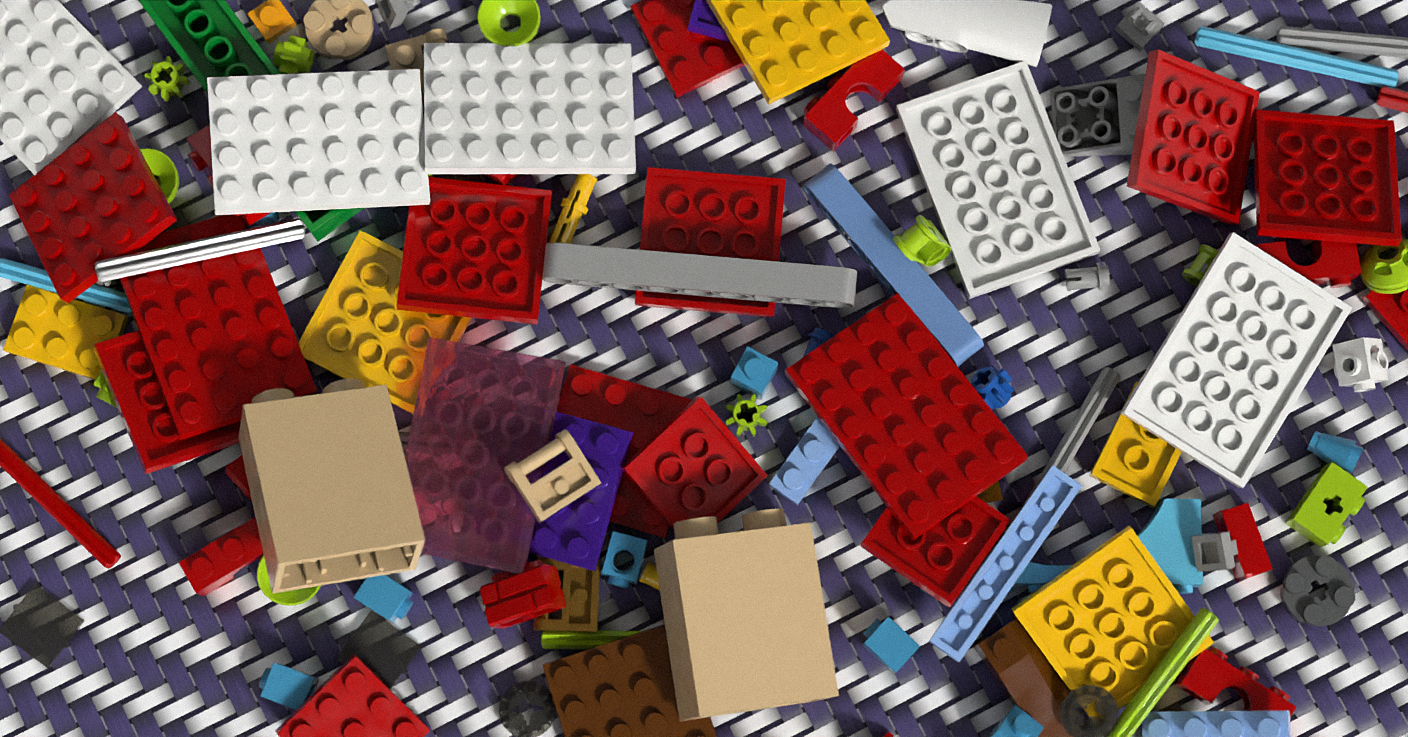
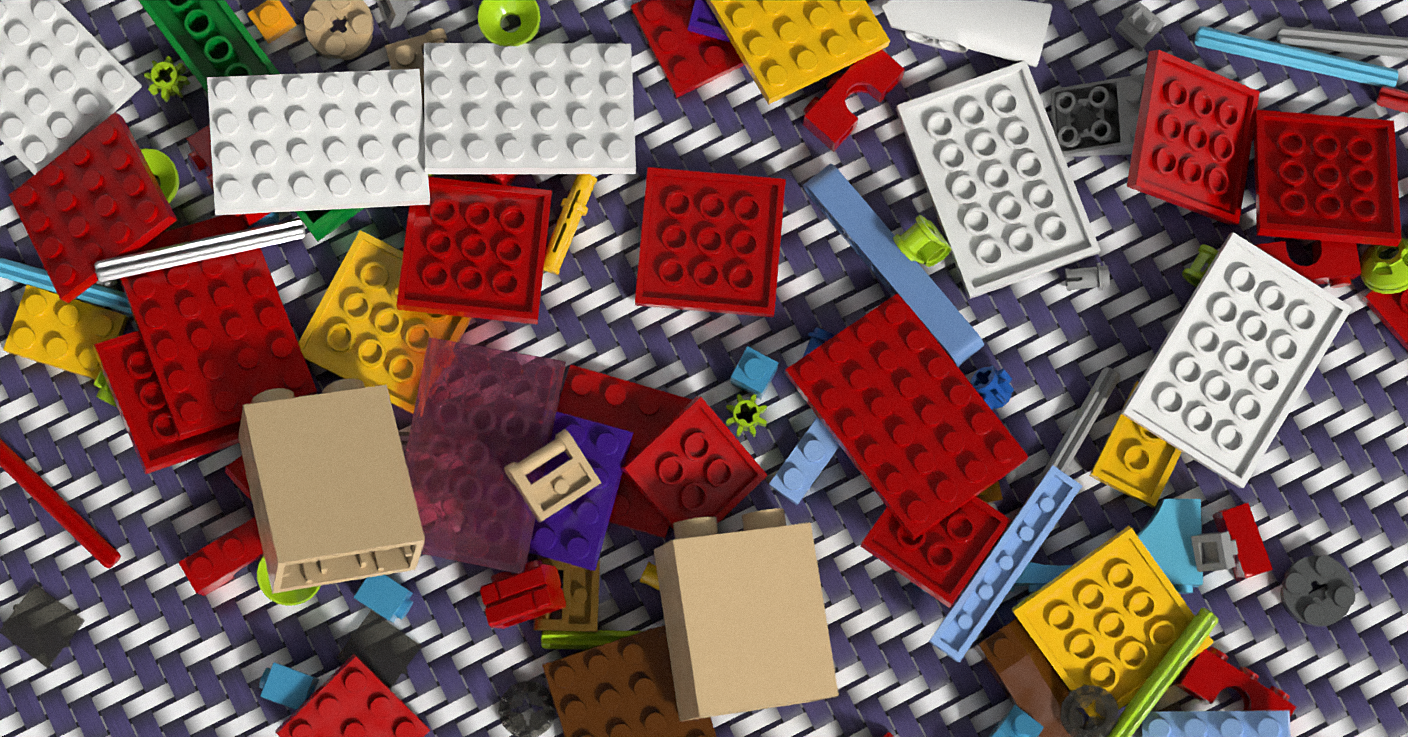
lime gear [273,35,314,74] -> none
light grey beam [542,243,857,308] -> none
dark azure brick [602,531,648,589] -> none
dark azure brick [862,616,920,674] -> none
lime brick [1285,462,1368,548] -> none
dark azure cone [1307,431,1363,474] -> none
white brick [1332,337,1388,392] -> none

